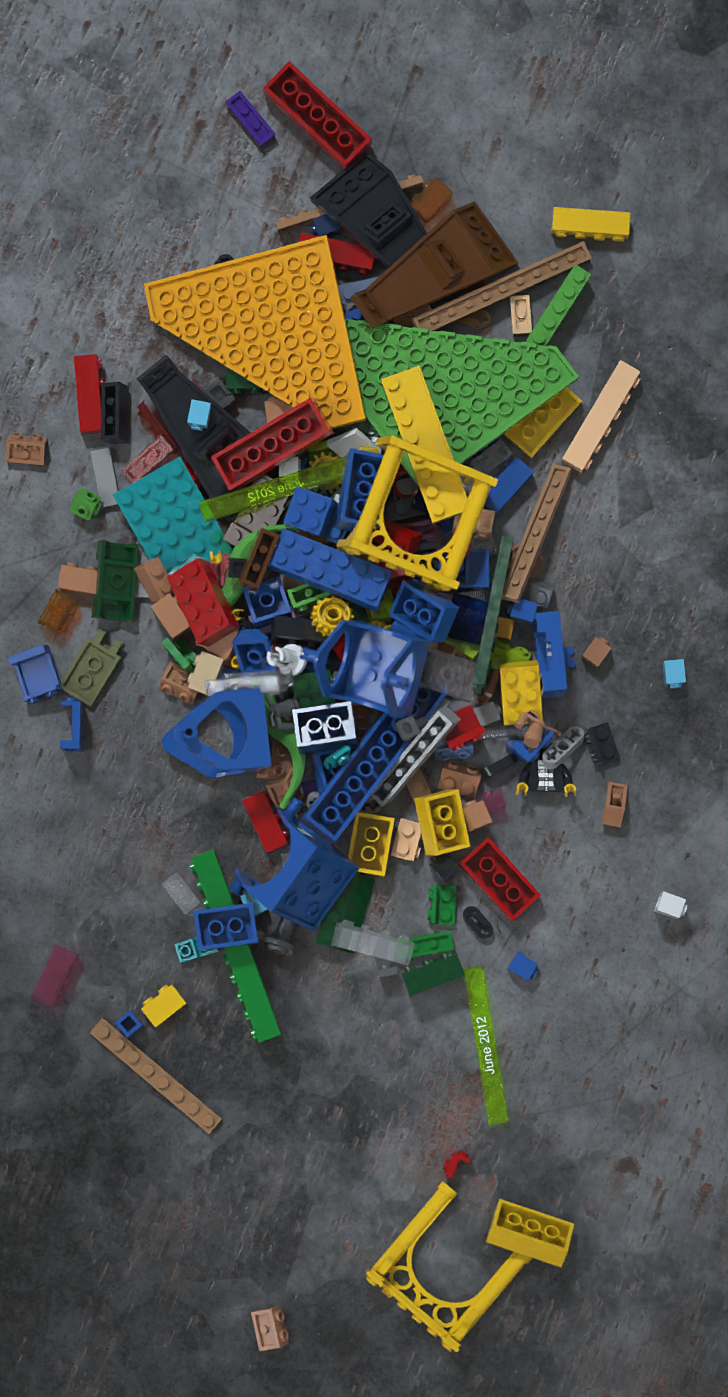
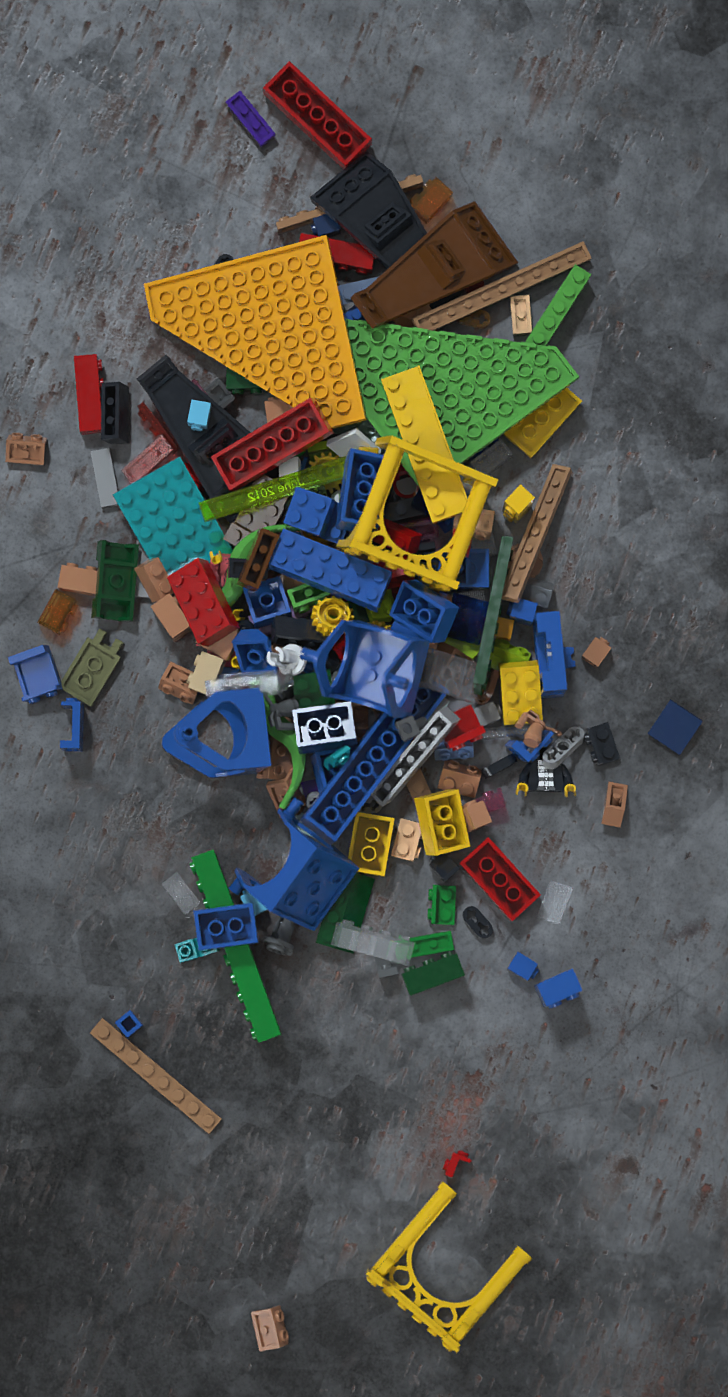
clear pink brick [31,944,80,1008] -> none
bright green brick [69,487,102,521] -> none
yellow brick [141,984,187,1028] -> none
green bracket [161,638,197,676] -> none
red brick [242,791,290,854] -> none
clear neon green tile [463,966,508,1124] -> none
blue brick [484,457,534,517] -> none
yellow brick [486,1199,574,1267] -> none
yellow brick [551,207,630,242] -> none
light nougat brick [561,360,641,473] -> none
white brick [654,891,687,919] -> none
medium azure brick [663,659,686,689] -> none
none -> yellow brick [502,484,535,523]
none -> blue brick [534,969,582,1009]
none -> clear panel [537,881,573,925]
none -> dark blue slope [648,699,703,755]

